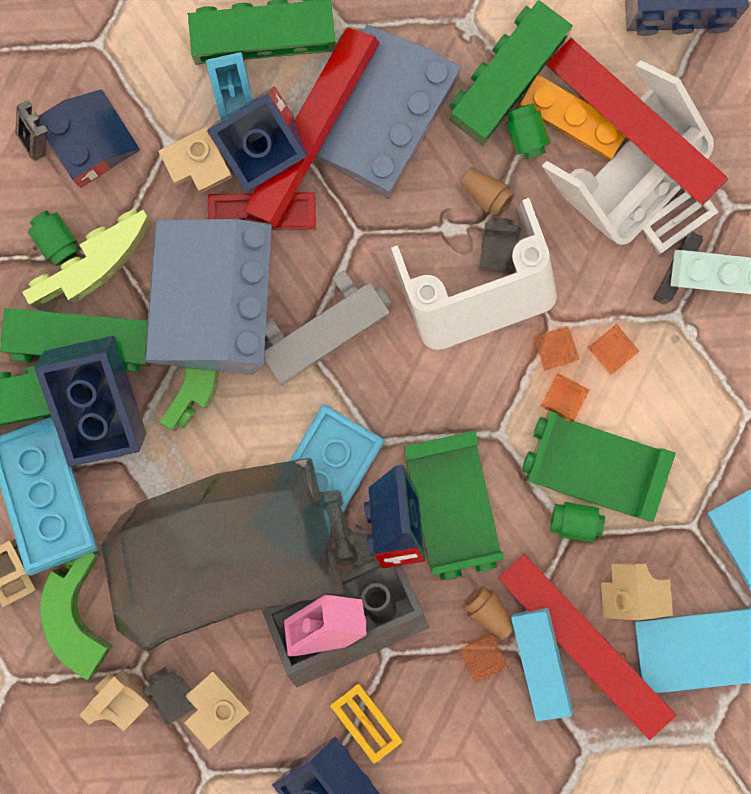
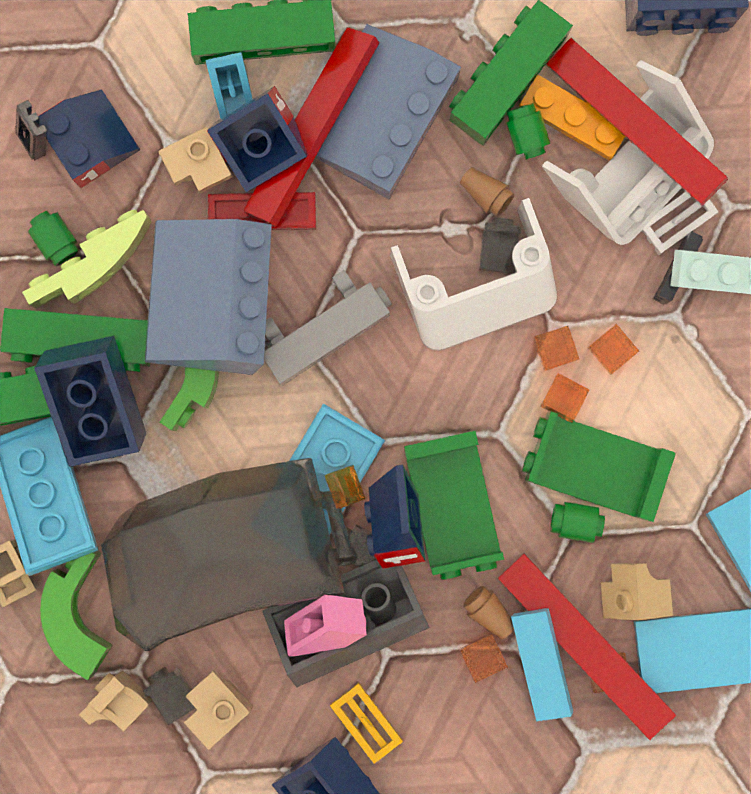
none -> clear orange tile [325,465,366,510]

